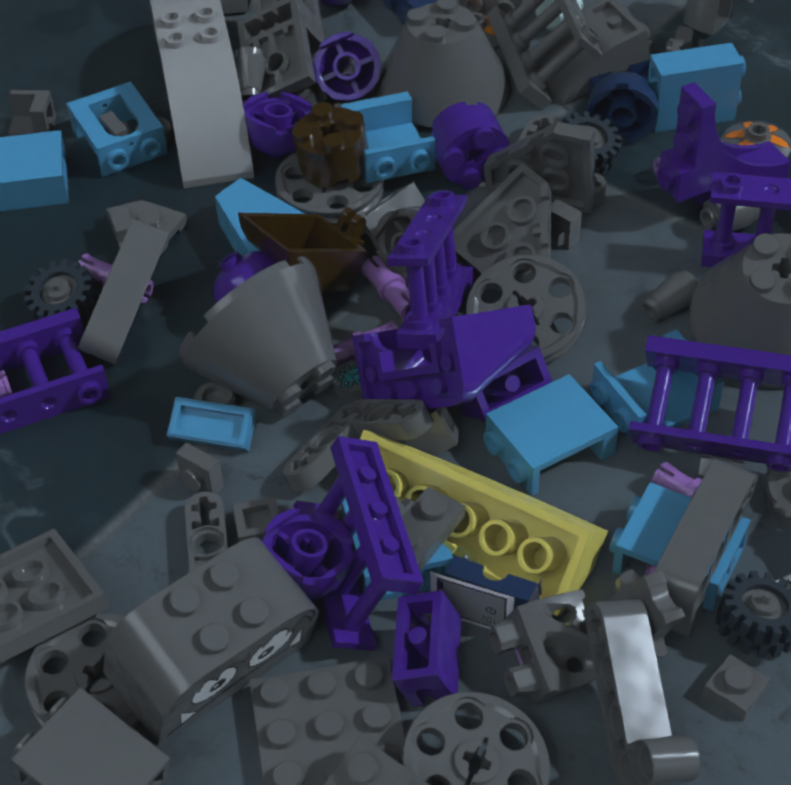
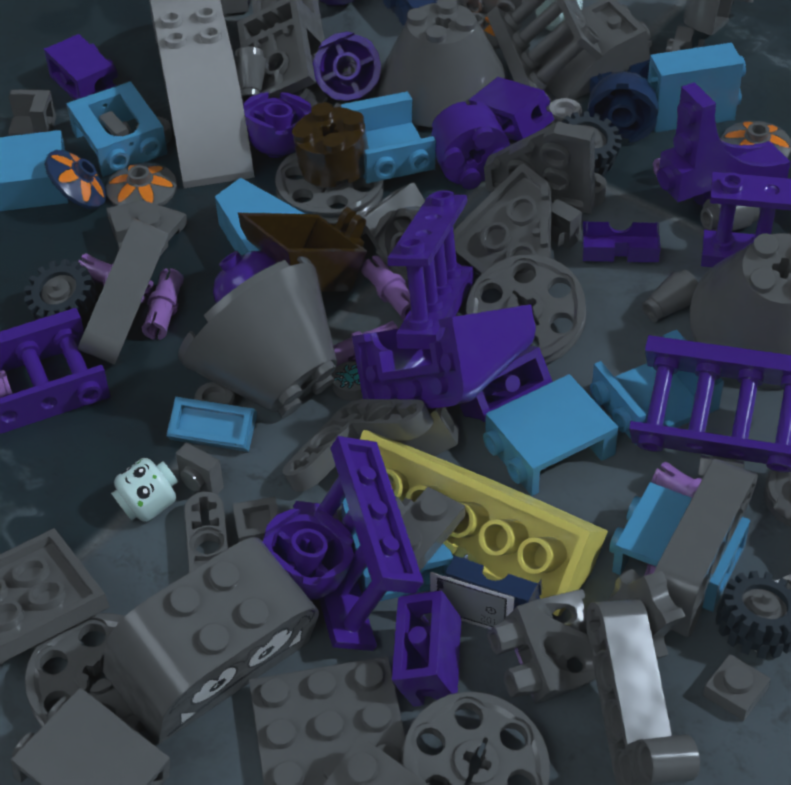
none -> dark purple brick [44,34,118,100]
none -> dark blue dish [44,150,106,209]
none -> dark grey dish [106,162,177,206]
none -> light aqua head [111,458,178,522]
none -> medium lavender pin [142,269,184,340]
none -> dark purple brick [469,77,554,141]
none -> light grey tile [547,98,582,122]
none -> dark purple piece [582,220,661,262]

